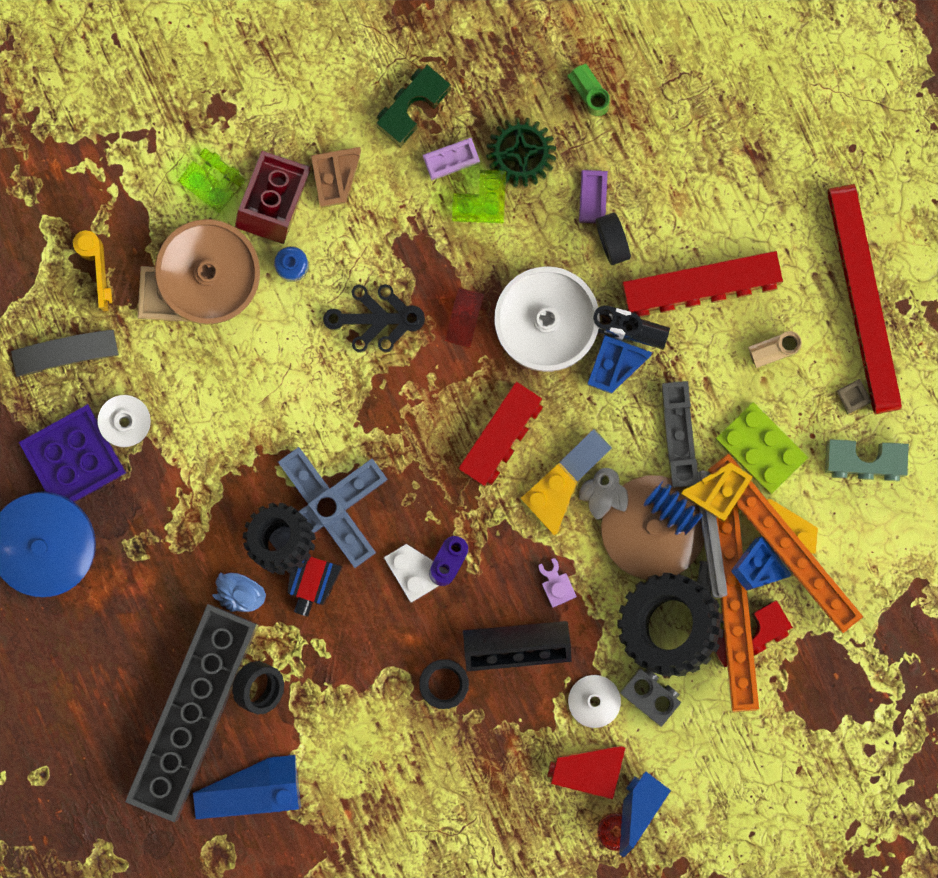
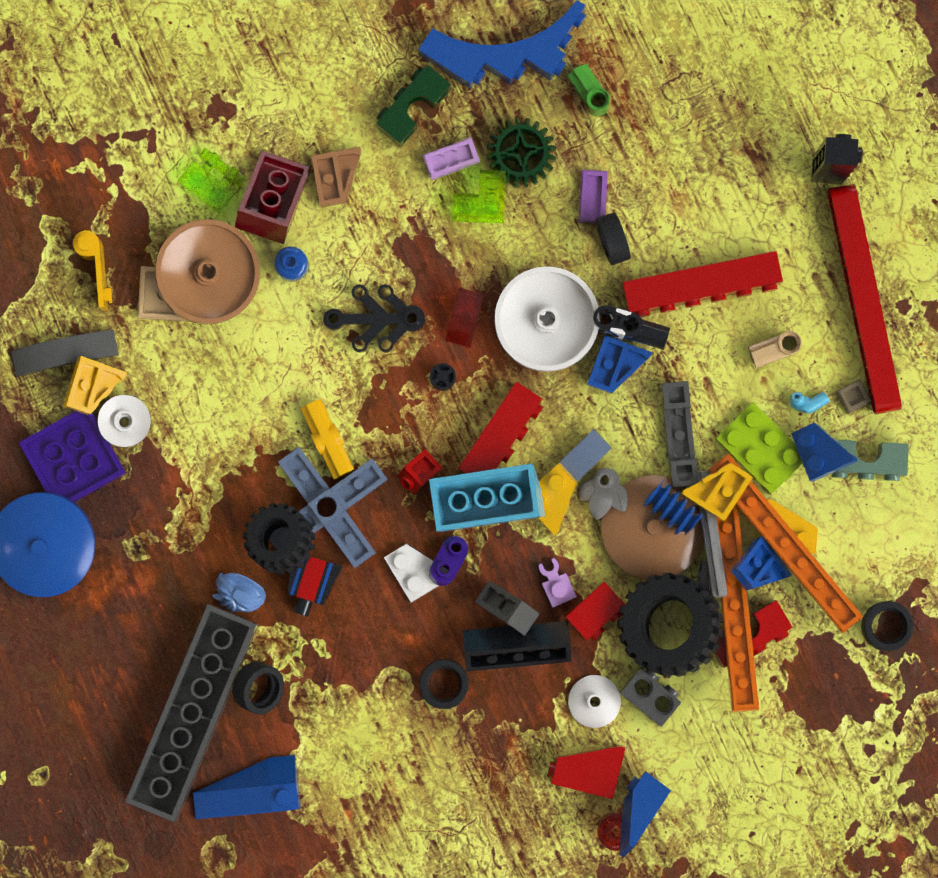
none -> yellow wing [63,356,127,415]
none -> yellow piece [300,399,354,480]
none -> red bracket [397,449,443,495]
none -> blue arch [418,0,586,89]
none -> medium azure slope [429,464,545,532]
none -> black wheel [430,363,456,391]
none -> dark grey brick [475,580,539,636]
none -> red brick [565,581,625,641]
none -> medium azure arm [790,391,830,414]
none -> blue wing [791,423,858,482]
none -> black brick [811,134,862,184]
none -> black tyre [861,601,914,651]

